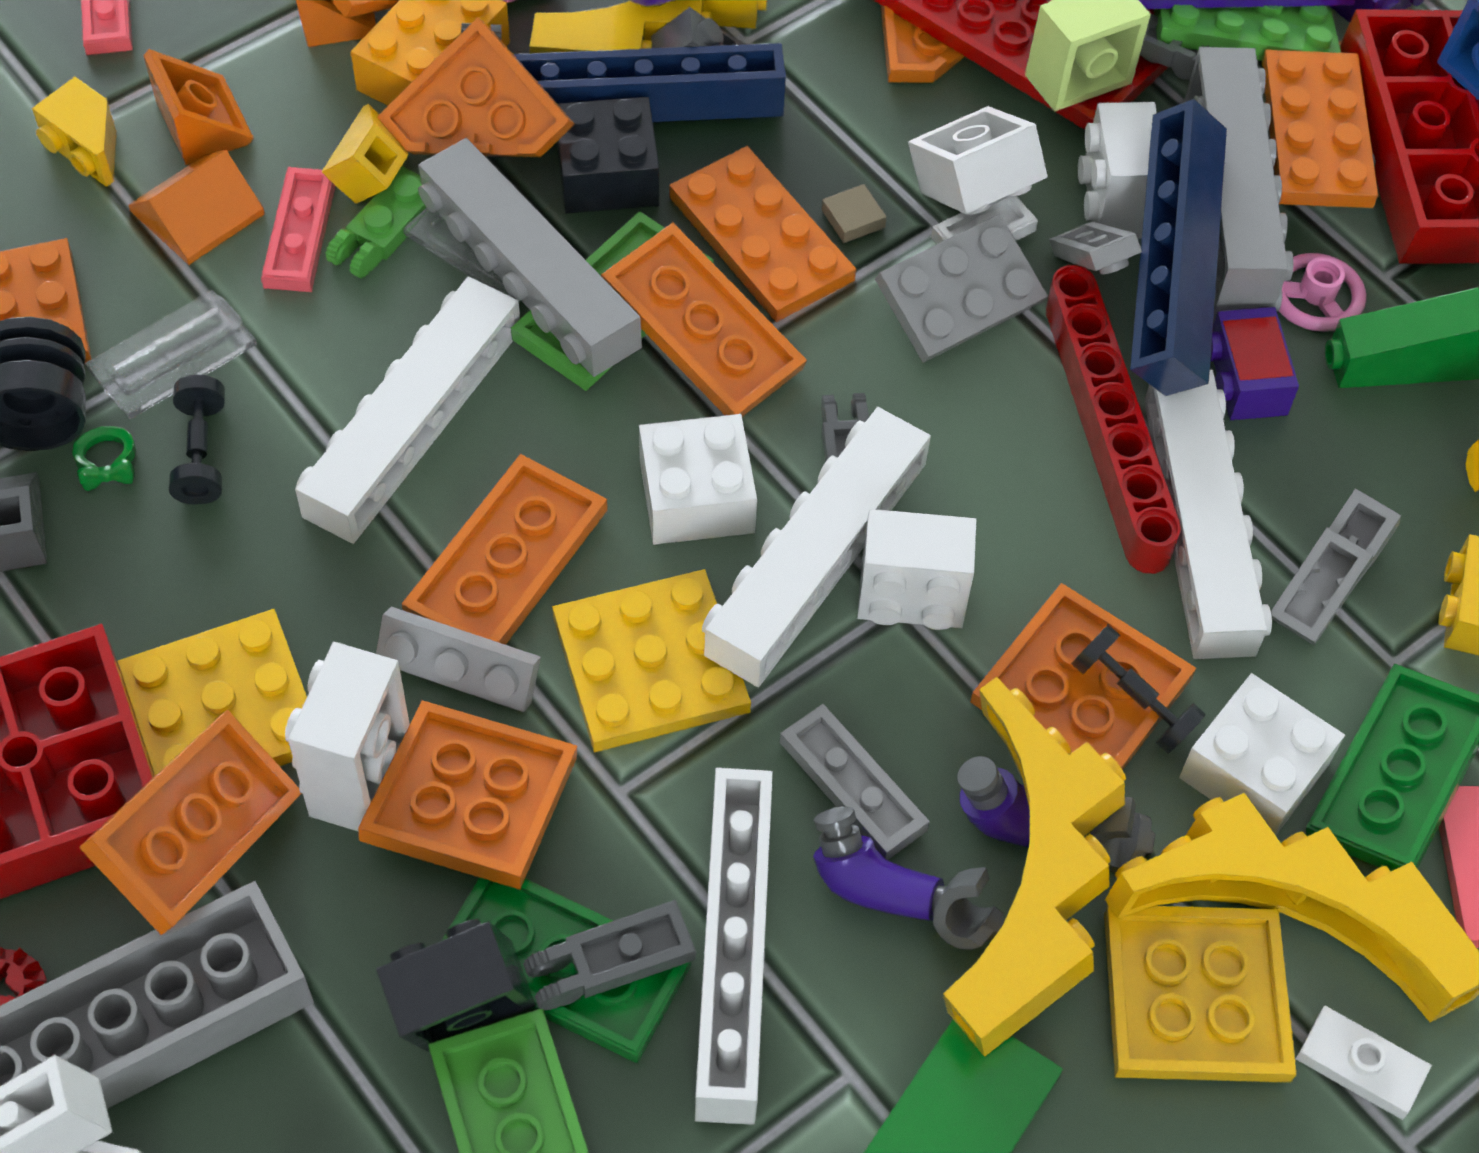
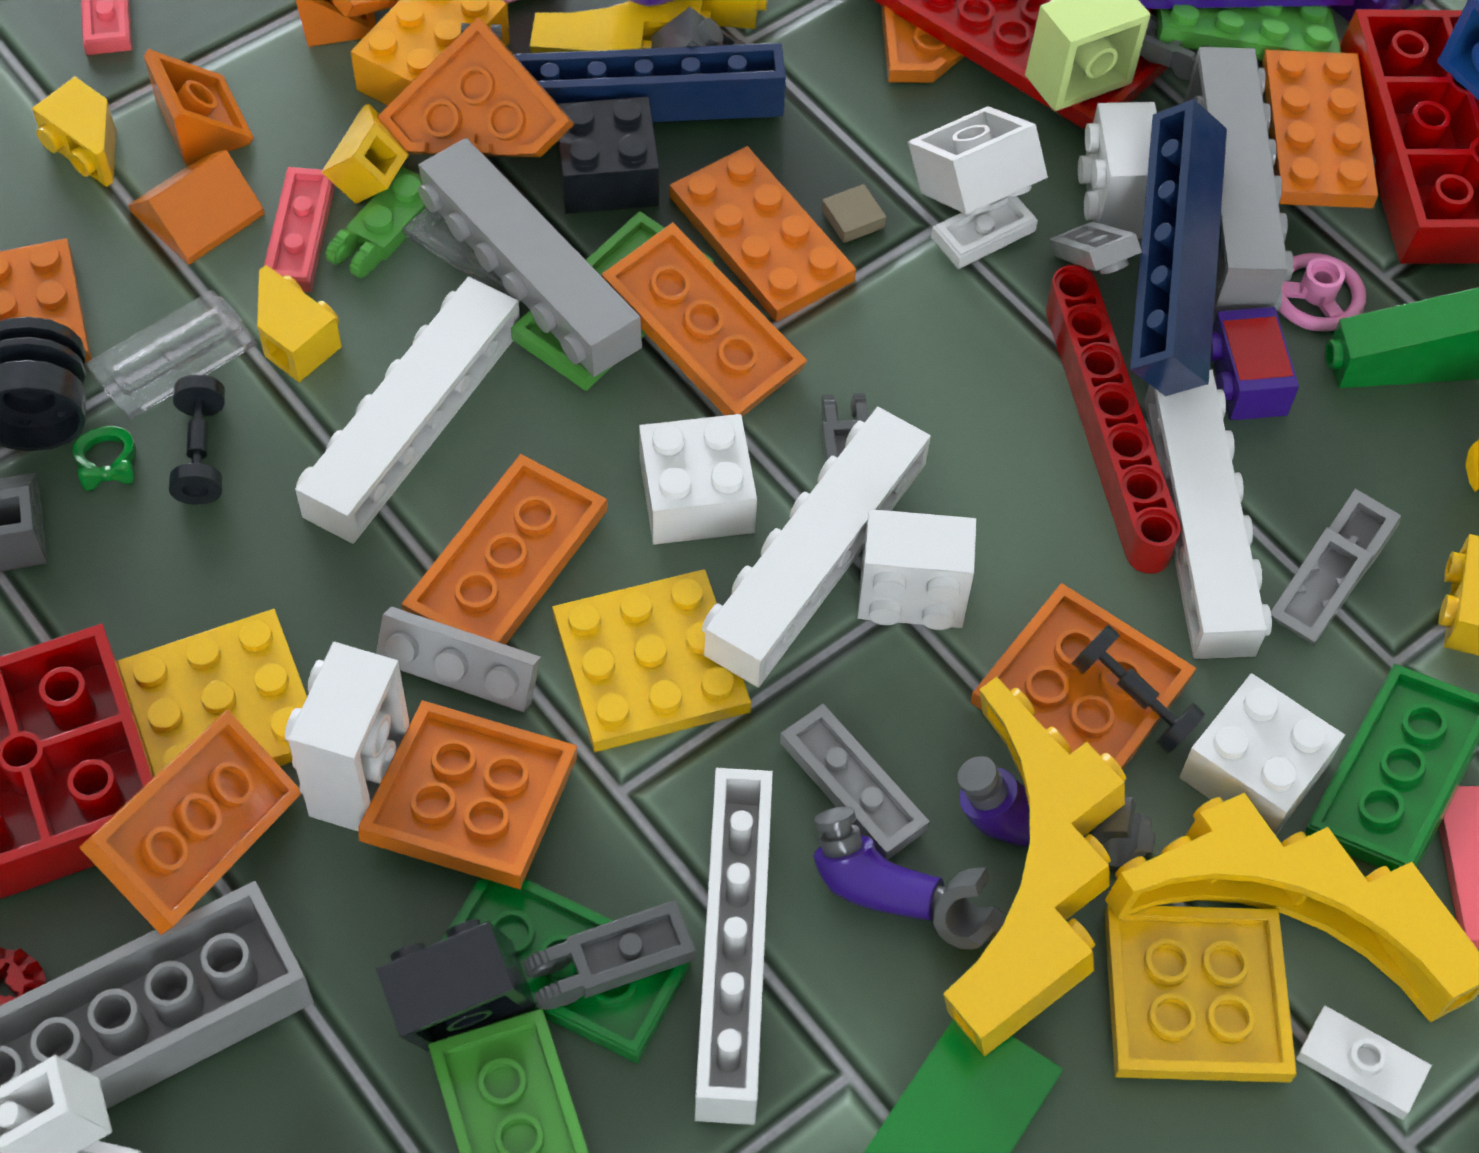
light grey plate [875,214,1048,363] -> none
none -> yellow slope [257,265,342,382]

